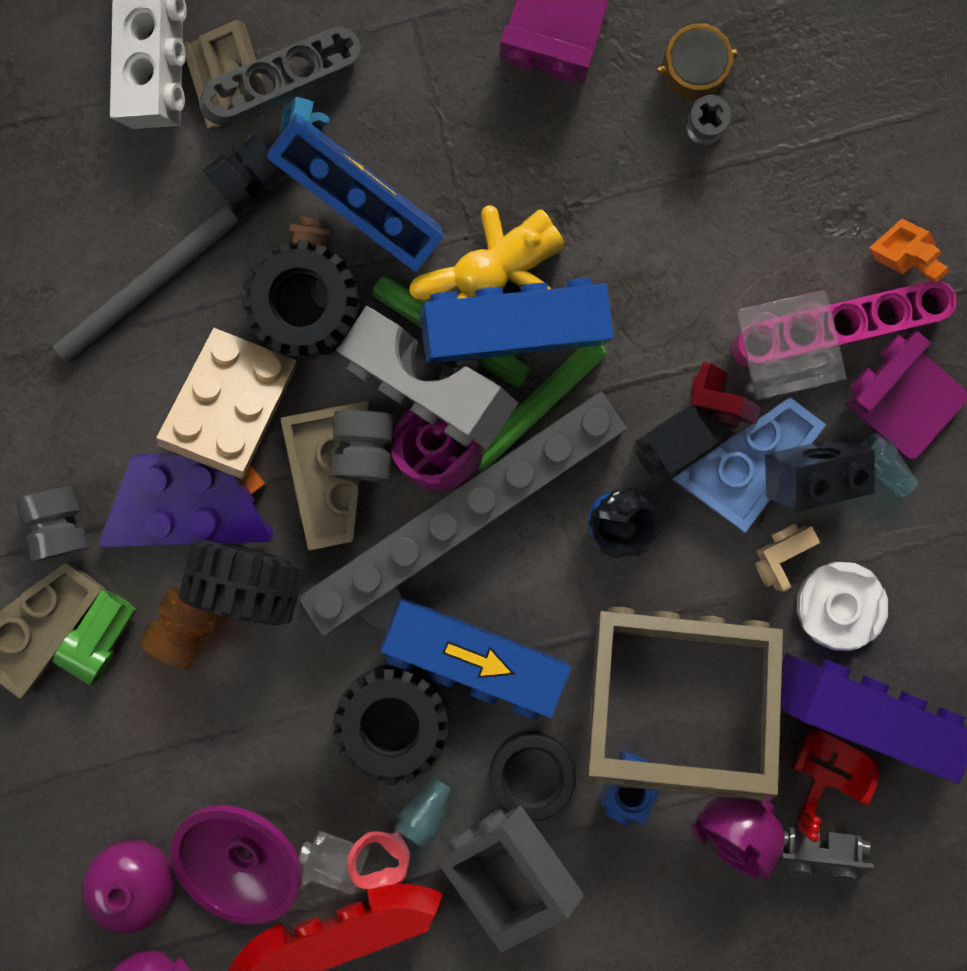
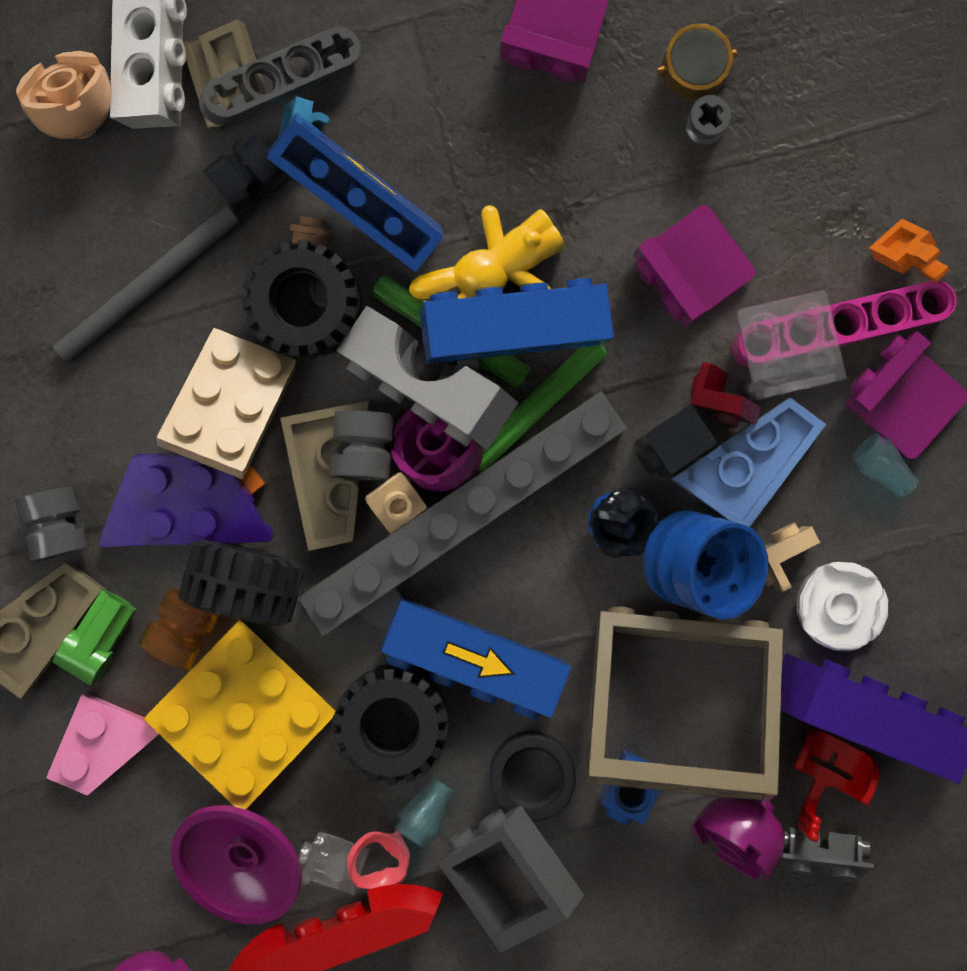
magenta cylinder [81,840,175,934] -> none
black brick [765,437,875,512] -> none
none -> light nougat cylinder [16,51,111,139]
none -> bright pink wing [46,693,160,796]
none -> yellow plate [143,620,336,810]
none -> tan bracket [365,472,428,534]
none -> magenta bracket [633,205,755,328]
none -> blue wheel [644,510,768,620]

